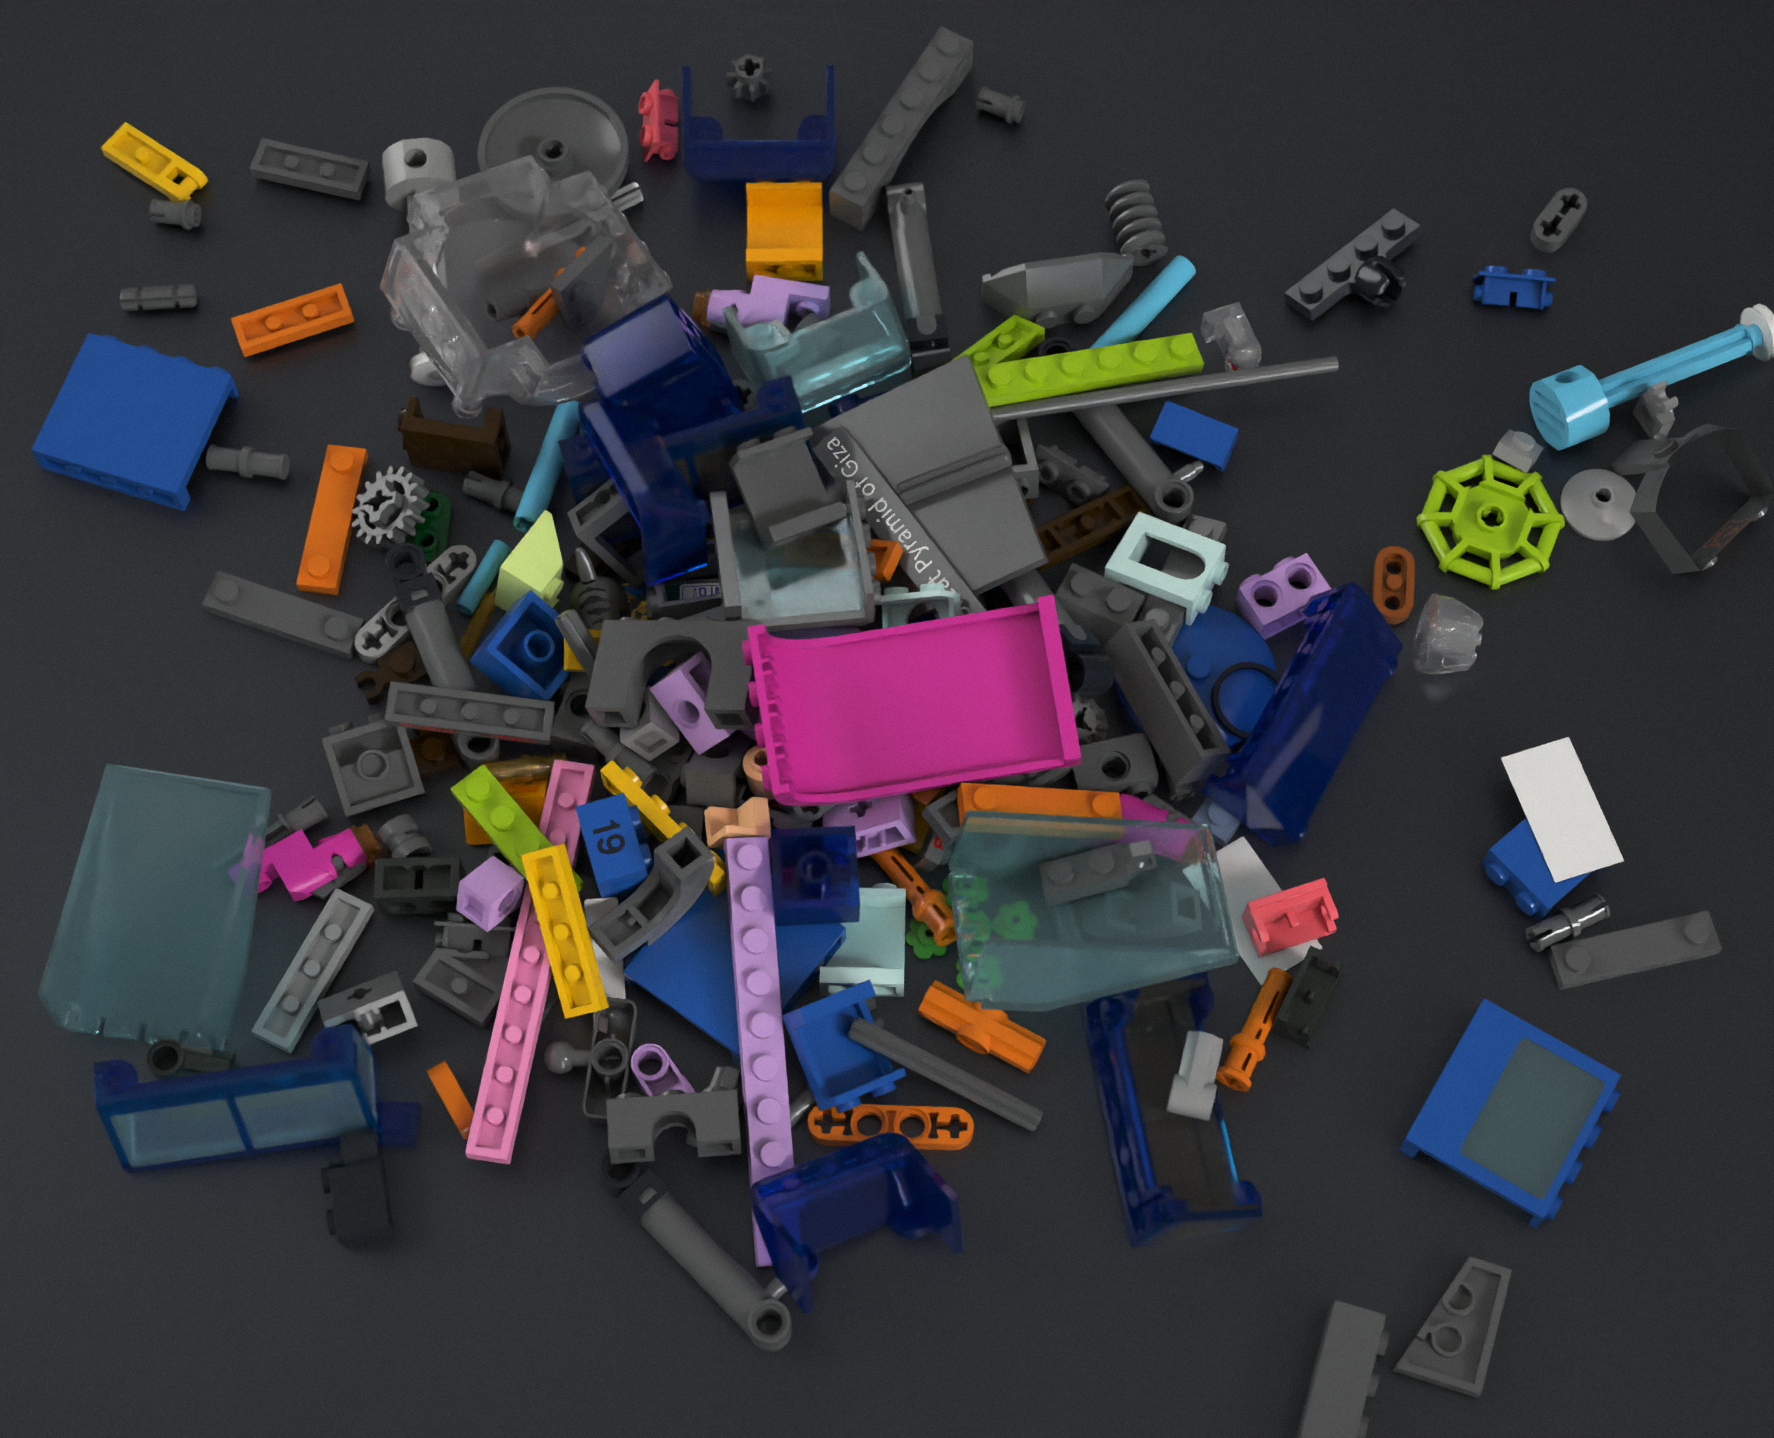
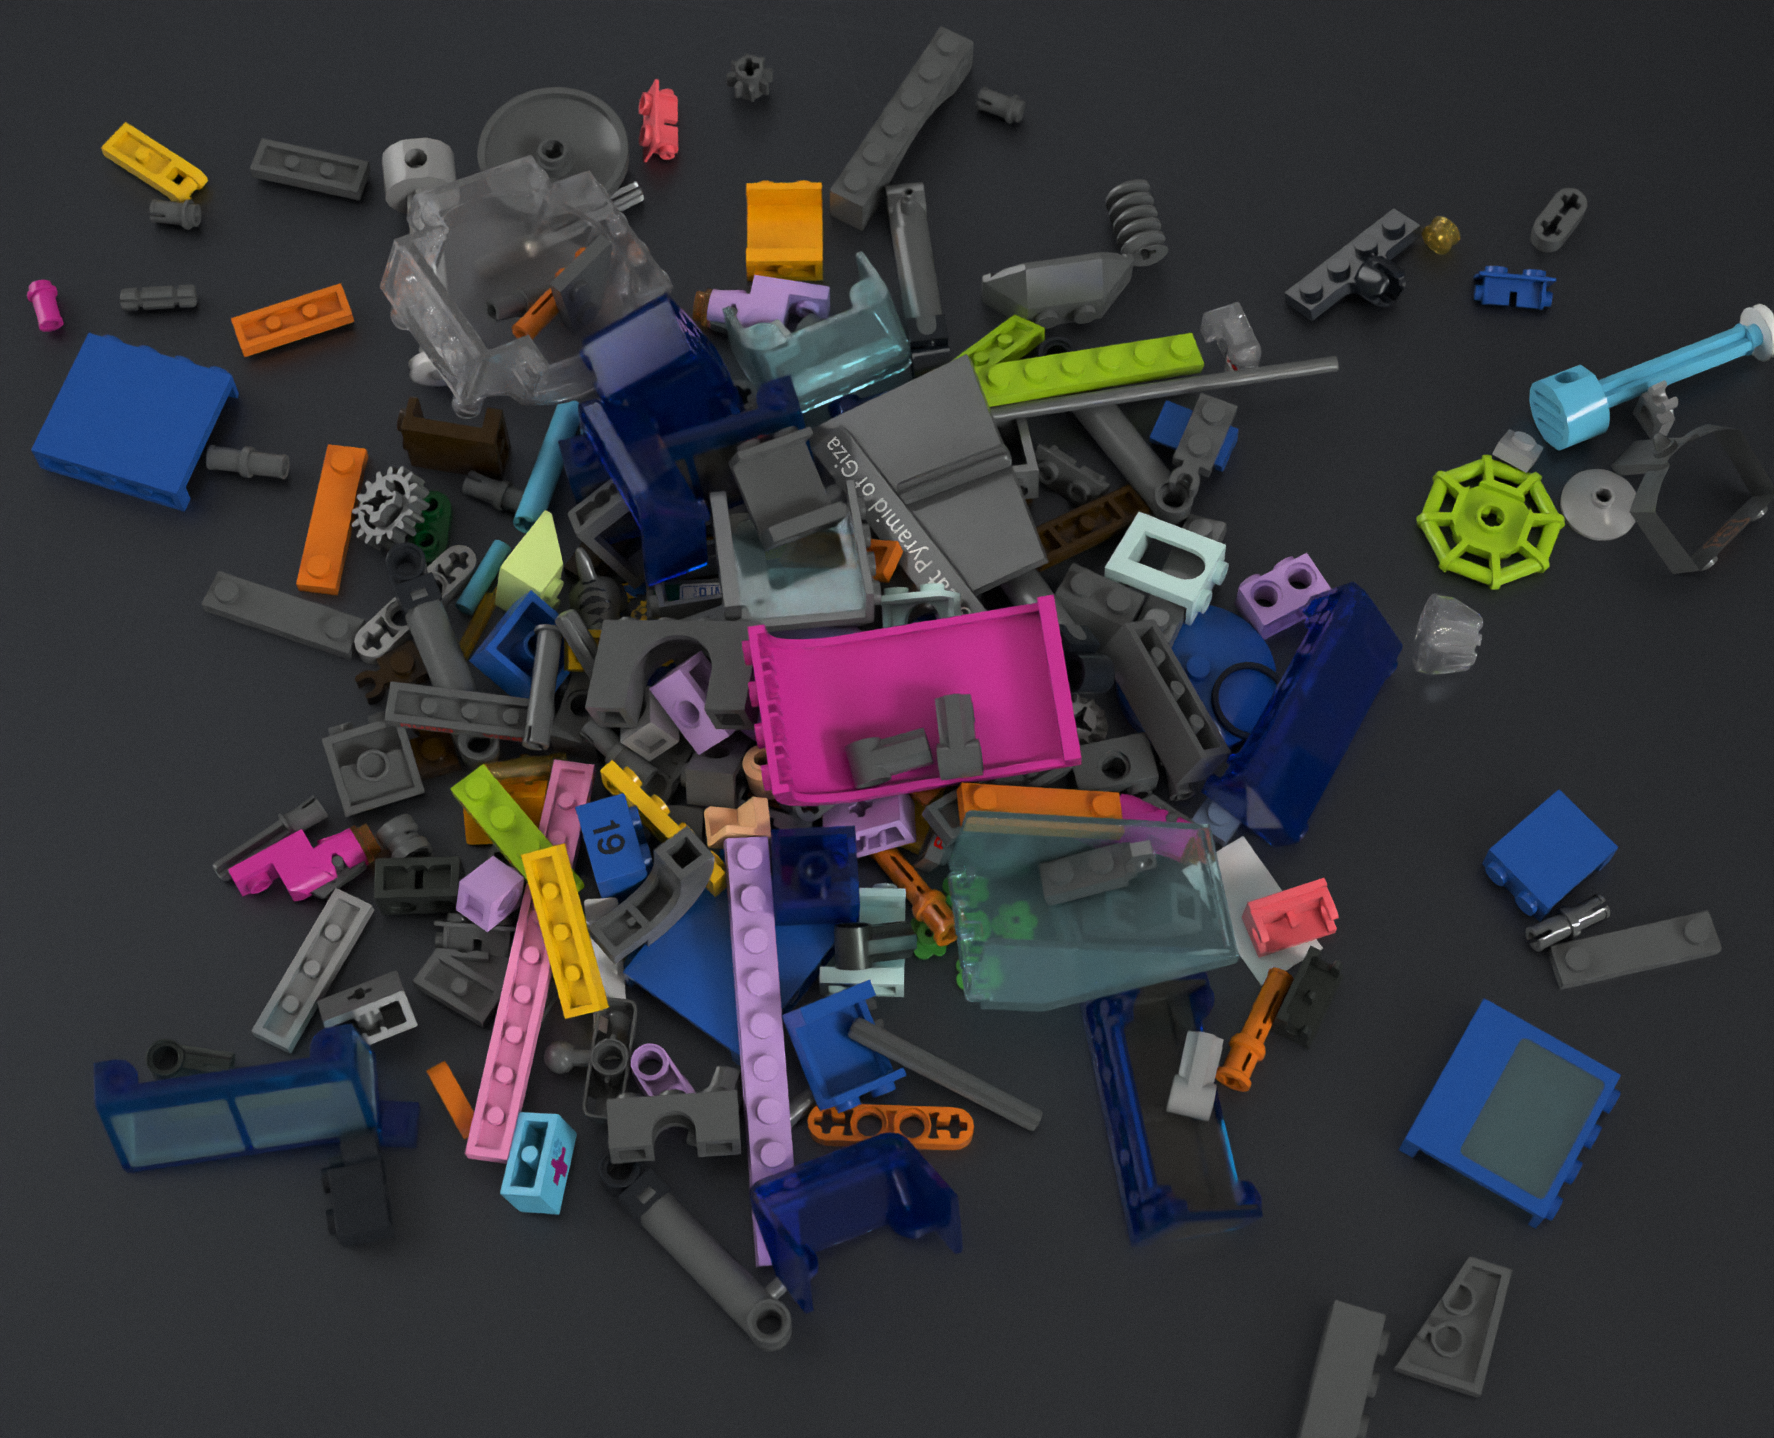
clear light blue windscreen [38,763,272,1051] -> none
clear blue windscreen [682,65,835,182] -> none
orange piece [918,980,1046,1074] -> none
medium azure piece [1089,255,1196,349] -> none
dark orange plate [1371,546,1415,624] -> none
white sticker [1501,737,1624,883] -> none
none -> dark pink pin [27,280,63,332]
none -> medium azure brick [500,1112,577,1215]
none -> dark grey pin [522,624,564,750]
none -> pearl dark grey piece [834,921,917,970]
none -> dark grey piece [845,728,934,789]
none -> dark grey piece [935,693,984,781]
none -> dark grey plate [1169,393,1238,498]
none -> clear yellow bush [1422,216,1461,254]

